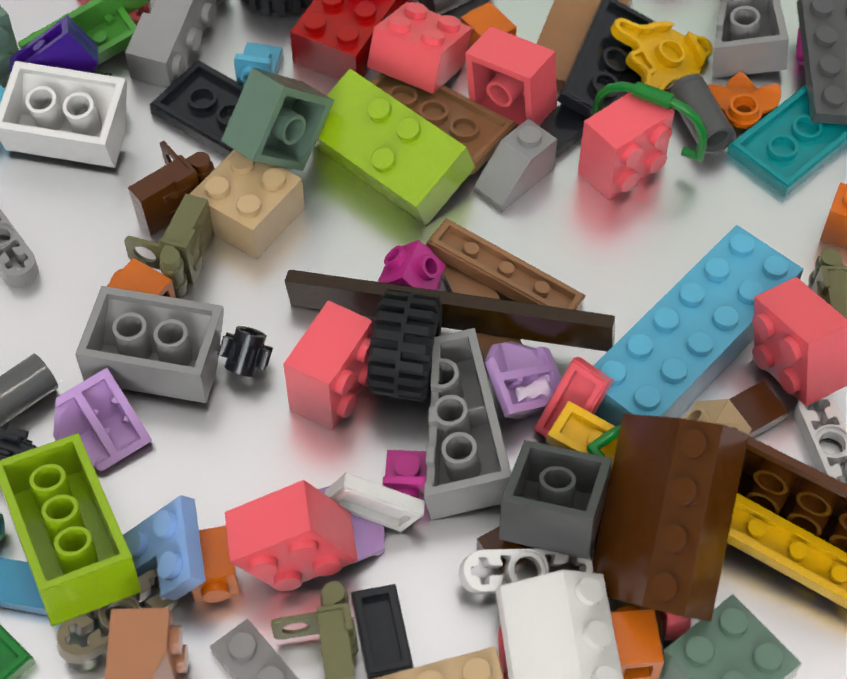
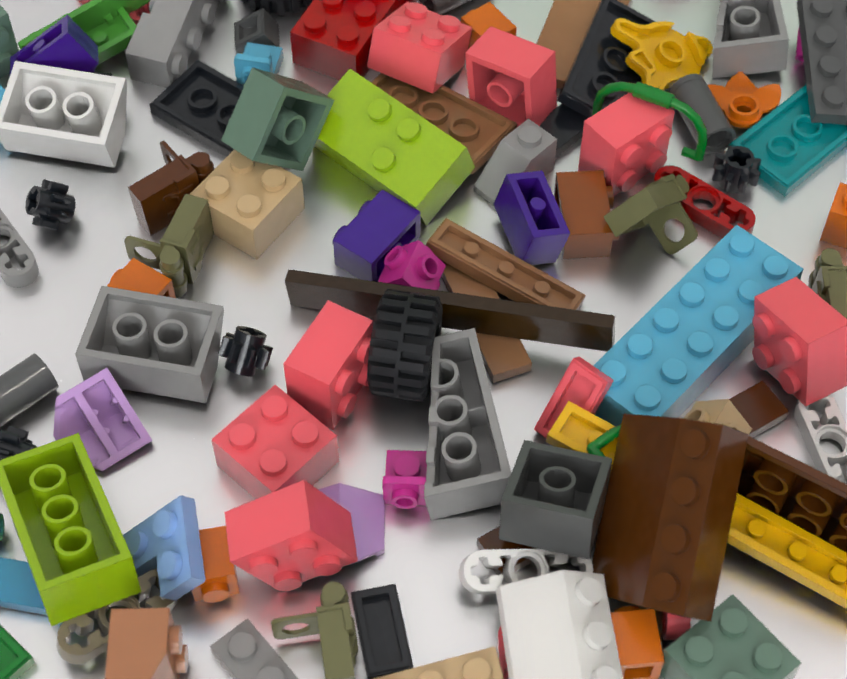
white tile [325,472,425,532] -> none
lavender slope [484,341,561,420] -> none
none -> black gear [25,180,76,230]
none -> coral brick [211,385,339,499]
none -> dark grey slope [234,8,280,53]
none -> dark purple brick [332,189,421,282]
none -> dark purple brick [493,171,570,265]
none -> dark orange brick [554,170,619,259]
none -> olive piece [603,174,698,254]
none -> red beam [653,165,756,239]
none -> black gear [712,146,761,194]

